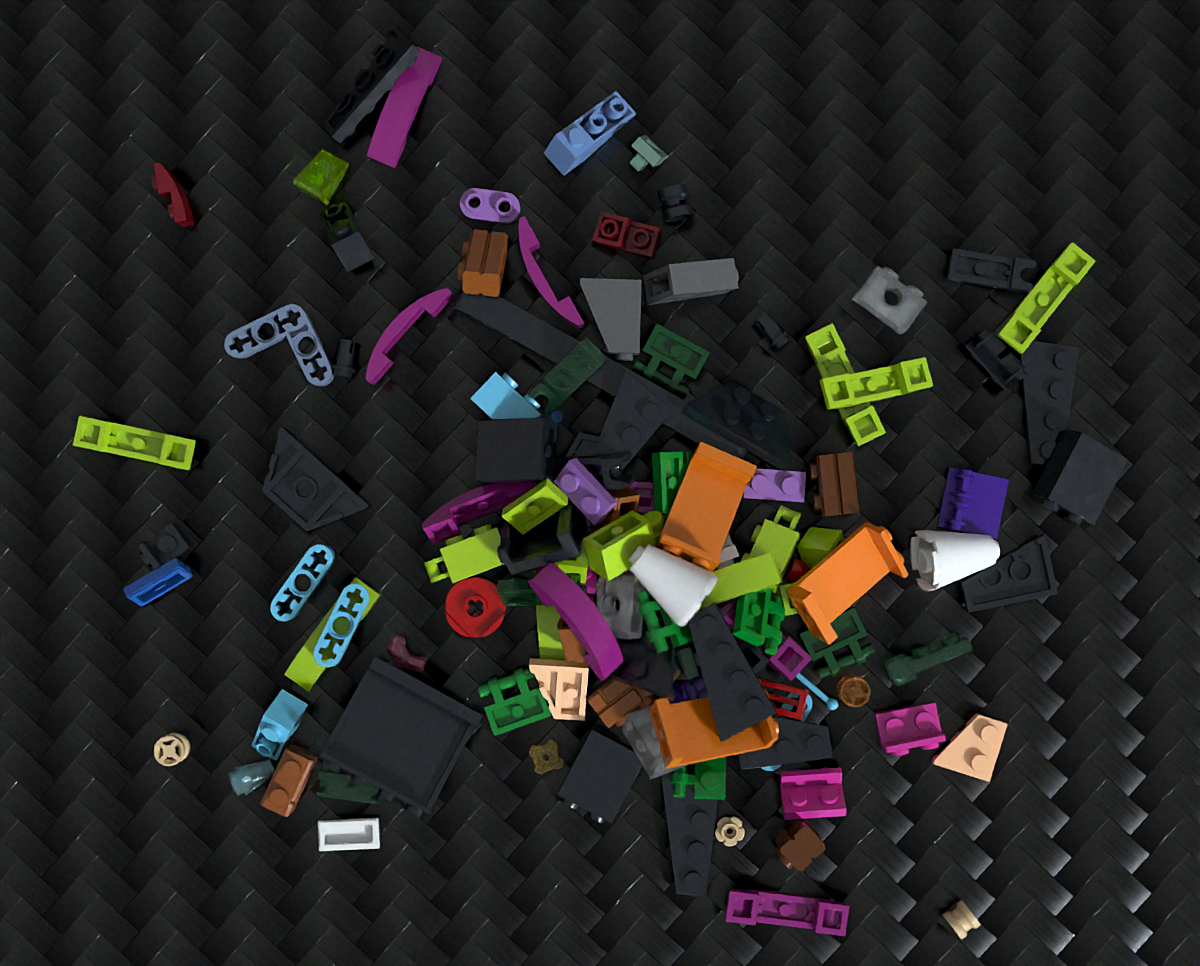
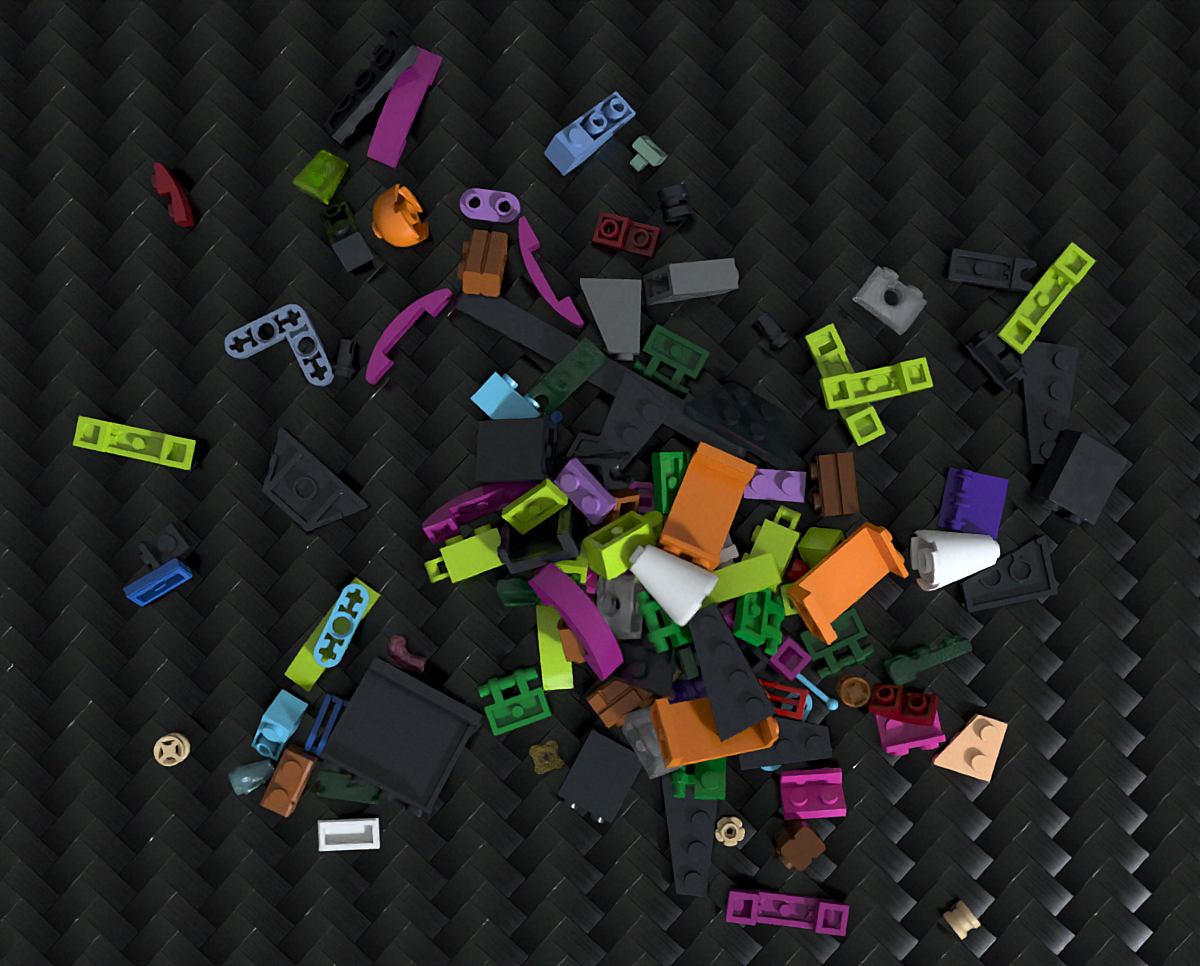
medium azure beam [270,544,335,621] -> none
red plate [445,577,506,638] -> none
light nougat wing [529,658,589,721] -> none
none -> blue tile [304,693,349,756]
none -> orange cylinder [371,184,429,247]
none -> dark red slope [868,684,938,726]

